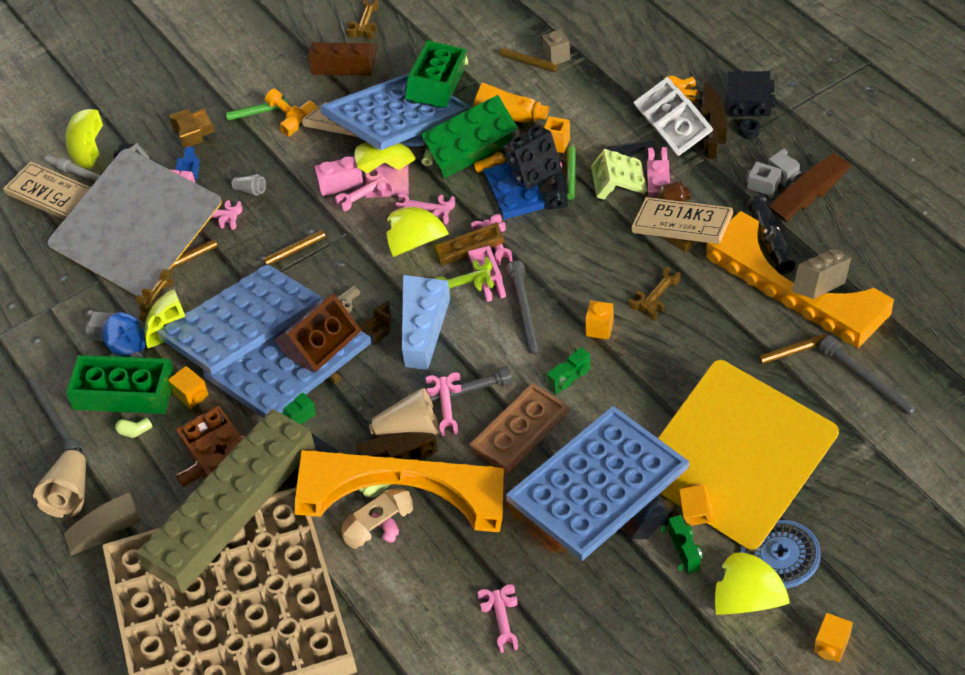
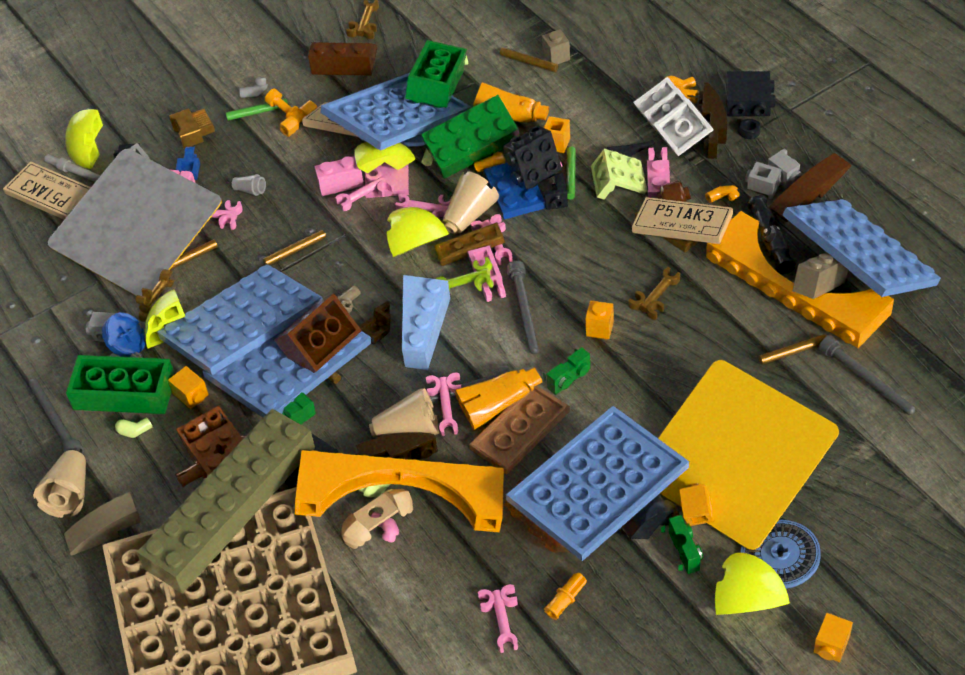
none -> light grey arm [239,77,268,98]
none -> tan cone [442,171,499,234]
none -> light orange piece [454,367,543,430]
none -> light orange axle [544,572,587,620]
none -> light orange arm [705,185,740,203]
none -> medium blue plate [782,199,941,297]

